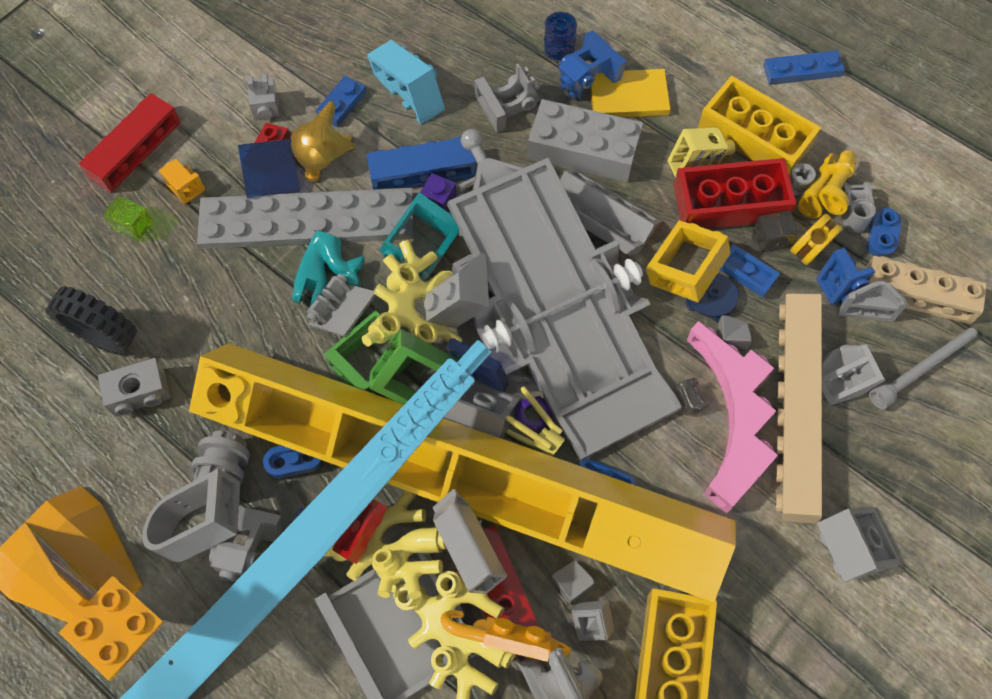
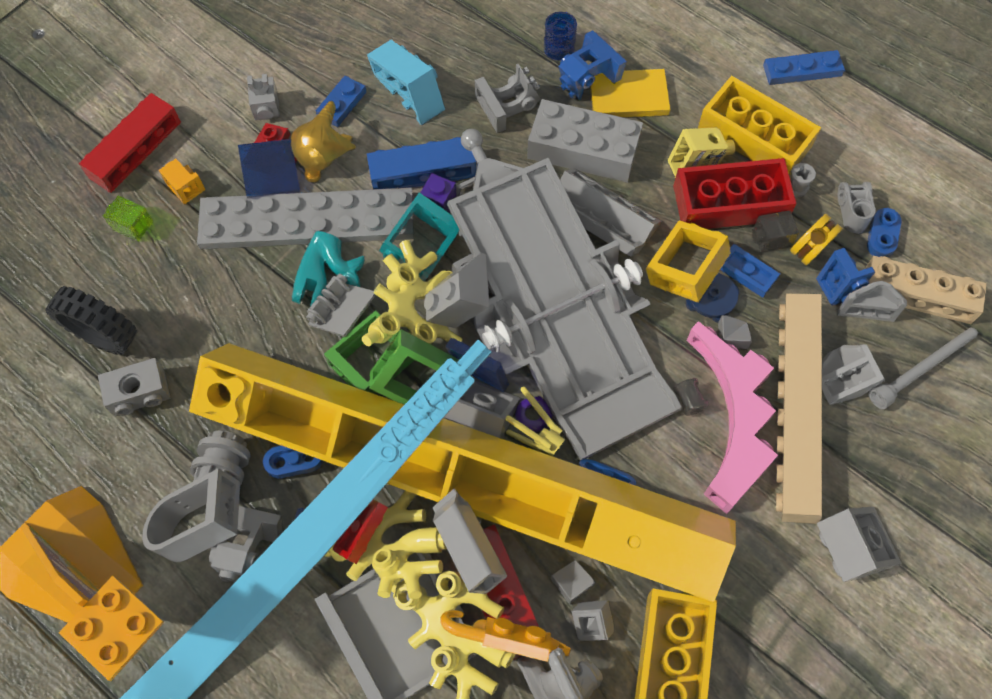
yellow piece [798,150,856,219] -> none

